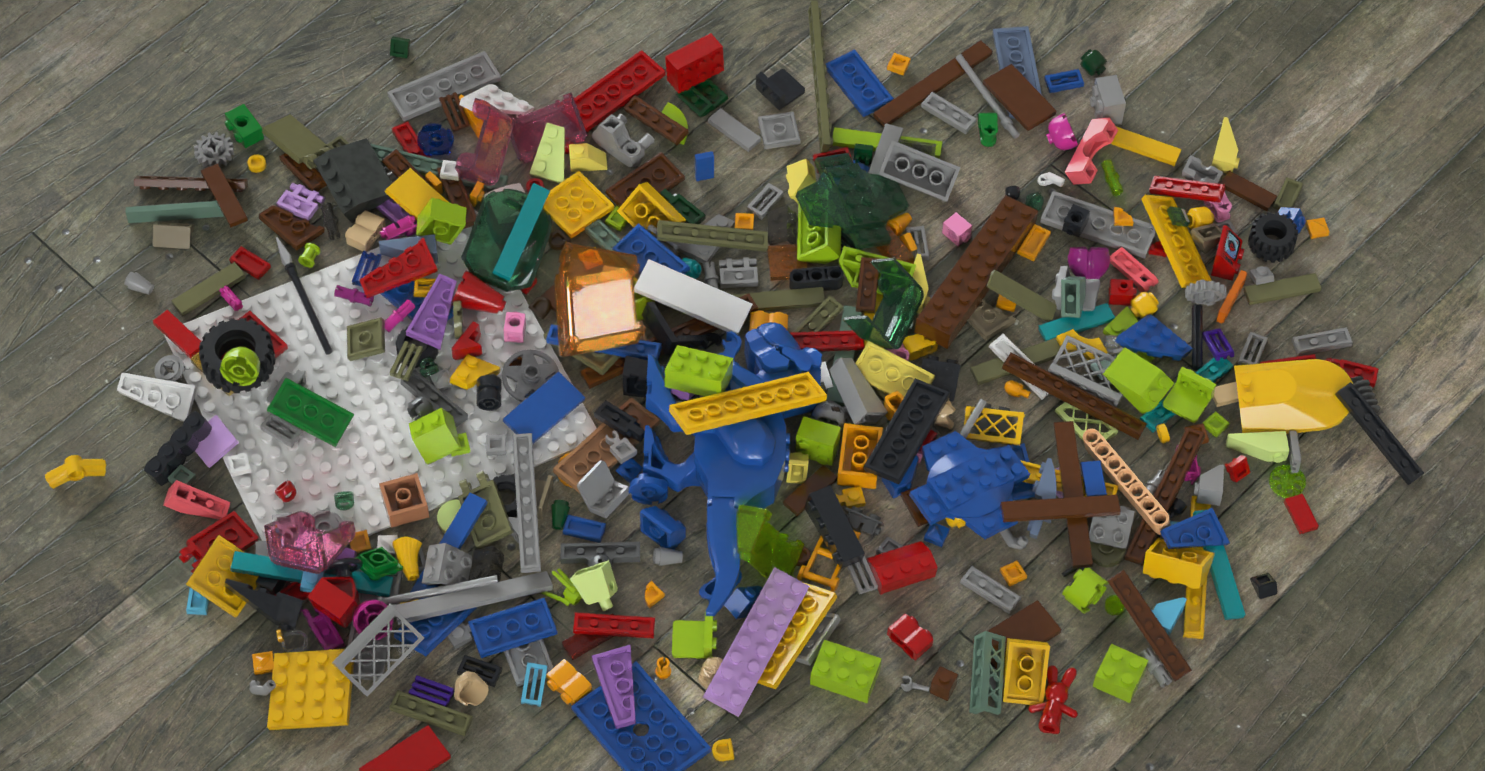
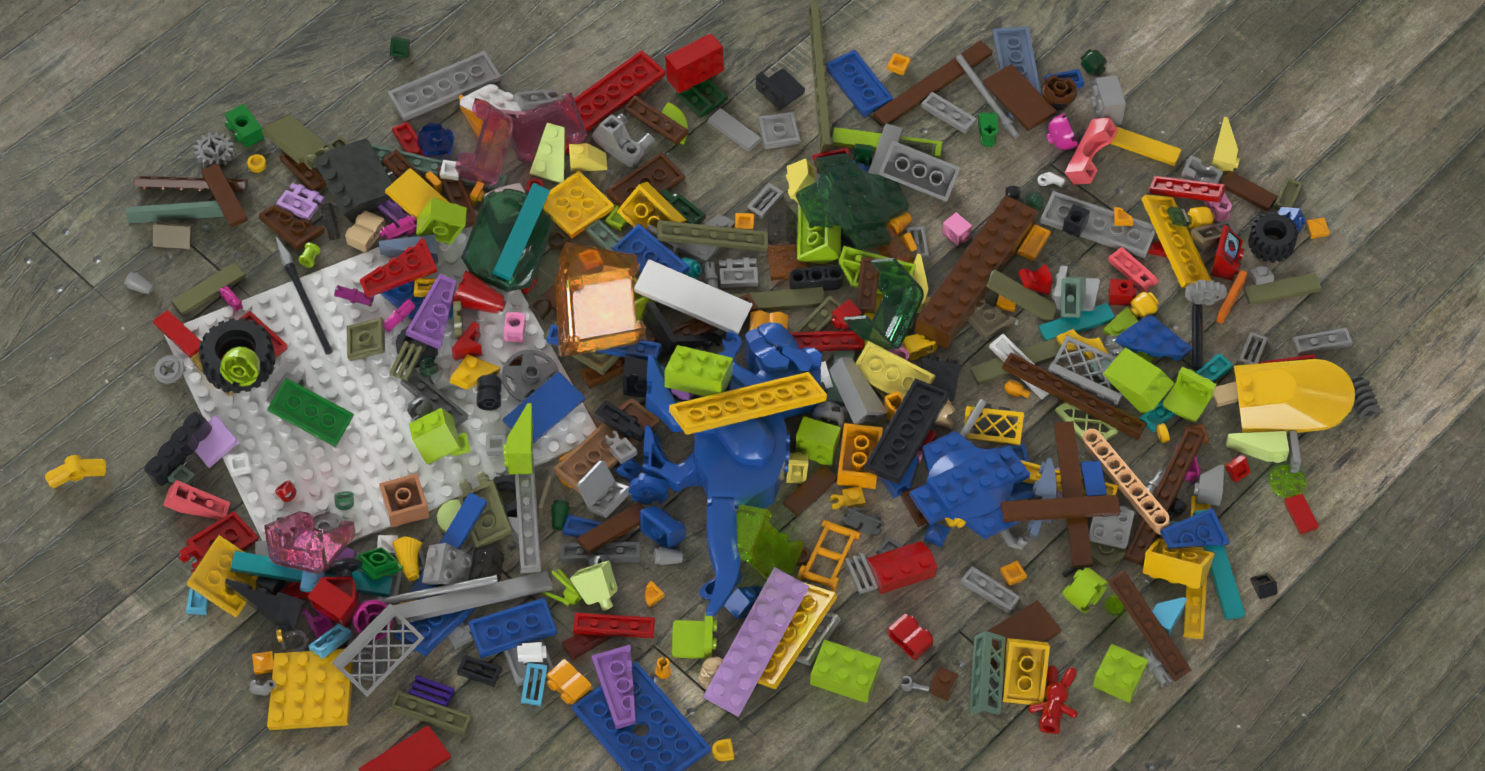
white wing [117,373,197,422] -> none
red tile [229,246,271,280] -> none
light grey tile [260,413,304,448] -> none
light orange tile [347,530,372,553] -> none
clear blue tile [352,251,381,287] -> none
reddish brown tile [439,92,470,132] -> none
tan hair [454,671,489,706] -> none
blue tile [695,151,714,181] -> none
black wedge [804,485,865,569] -> none
magenta piece [1068,247,1110,279] -> none
clear neon green pin [1101,159,1123,196] -> none
dark purple tile [1203,328,1234,361] -> none
lime tile [1203,411,1230,438] -> none
red hinge [1326,358,1379,388] -> none
black tile [1335,382,1424,485] -> none
none -> medium azure tile [308,623,353,659]
none -> lime slope [503,403,533,474]
none -> light grey hinge [513,89,563,110]
none -> white brick [517,642,547,664]
none -> reddish brown tile [577,502,645,555]
none -> red brick [831,299,862,331]
none -> red slope [1018,264,1053,295]
none -> reddish brown cone [1042,75,1077,111]

